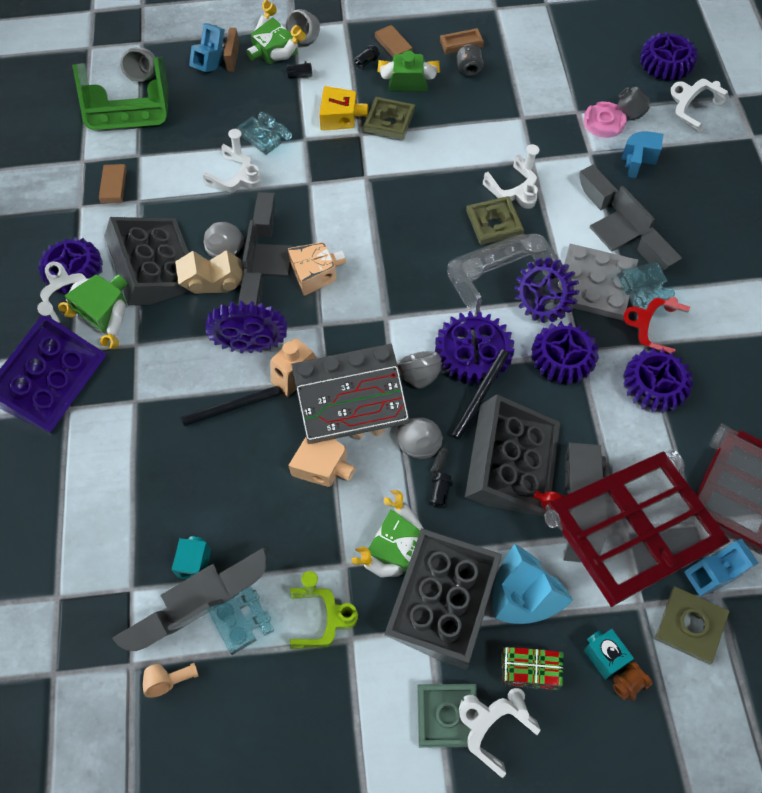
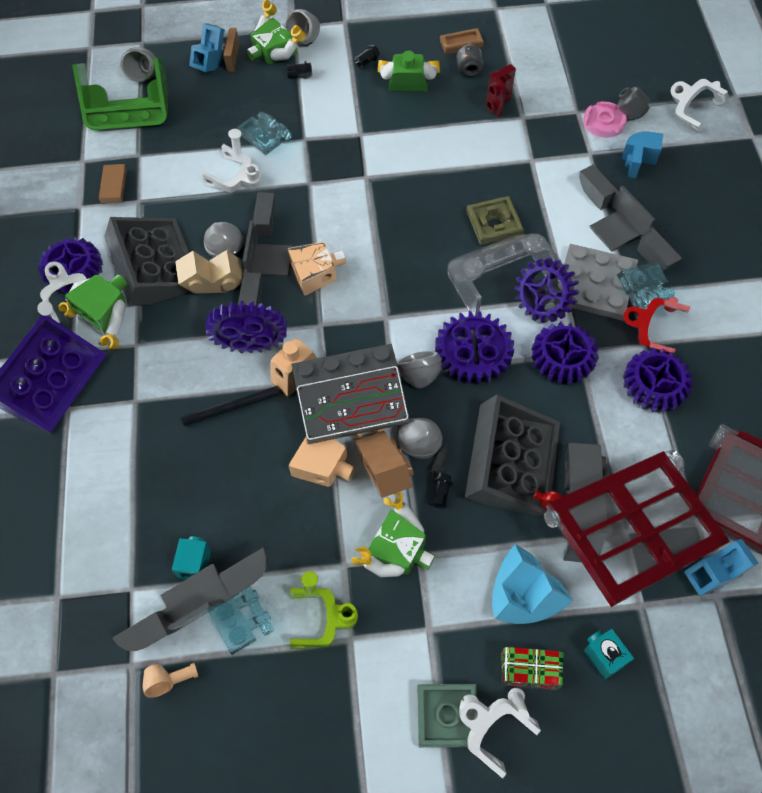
yellow torso [319,86,368,131] -> none
olive piece [363,97,415,140] -> none
medium nougat tile [375,25,412,57] -> none
dark grey slope [385,528,502,670] -> none
black bar [451,349,510,440] -> none
white piece [483,144,539,209] -> none
dark orange brick [613,660,653,701] -> none
dark purple gear [640,32,697,82] -> none
olive piece [654,587,729,665] -> none
none -> medium nougat brick [355,431,414,498]
none -> dark red bracket [486,64,516,117]

